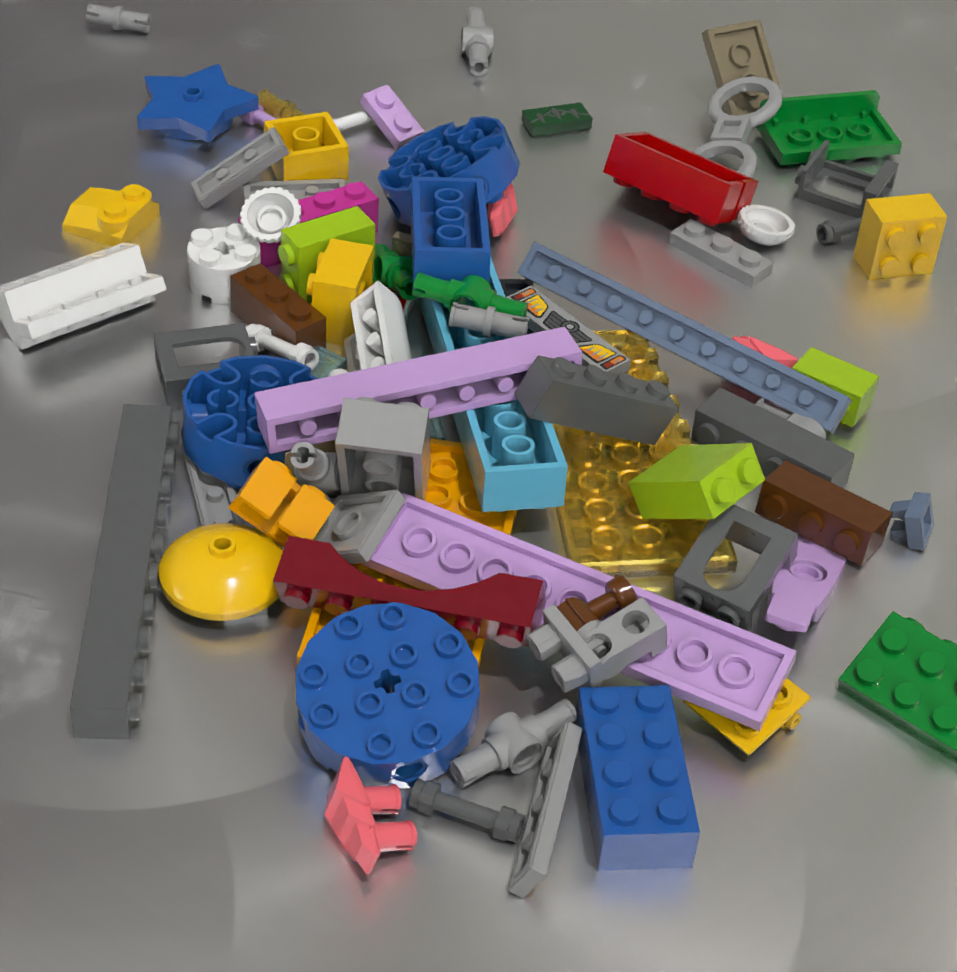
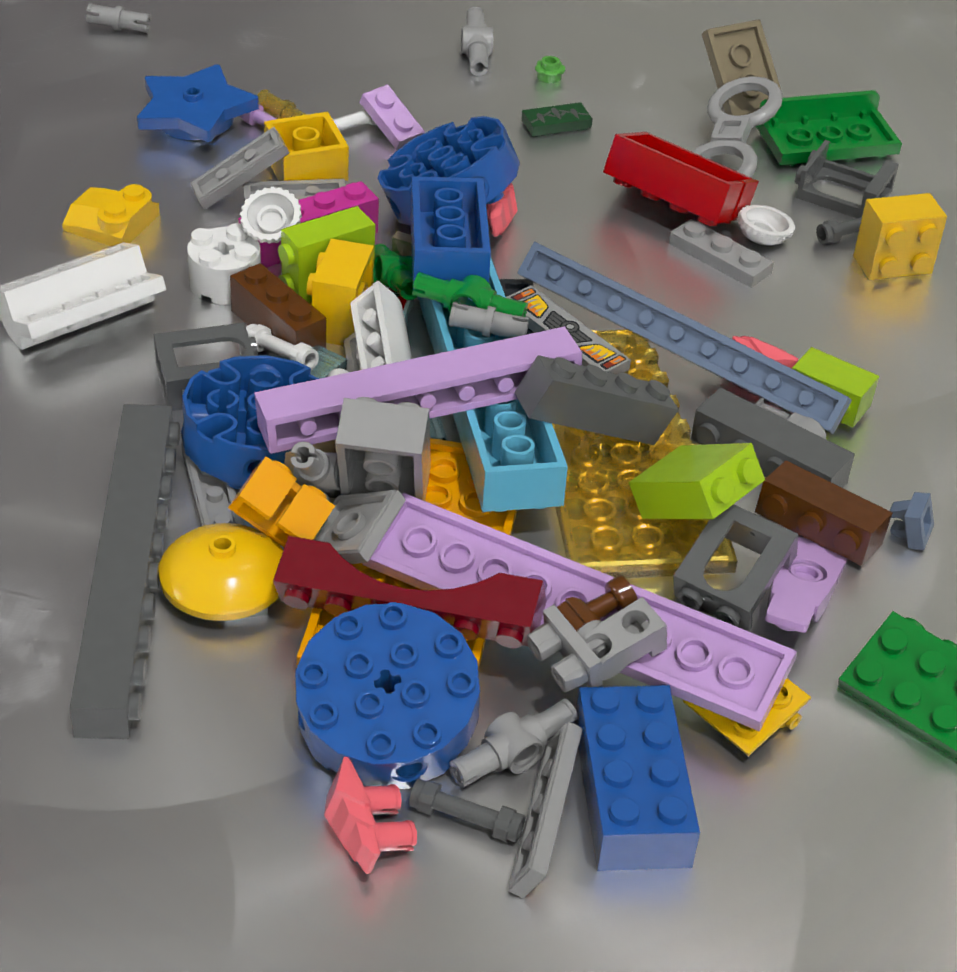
none -> bright green plate [535,56,565,83]

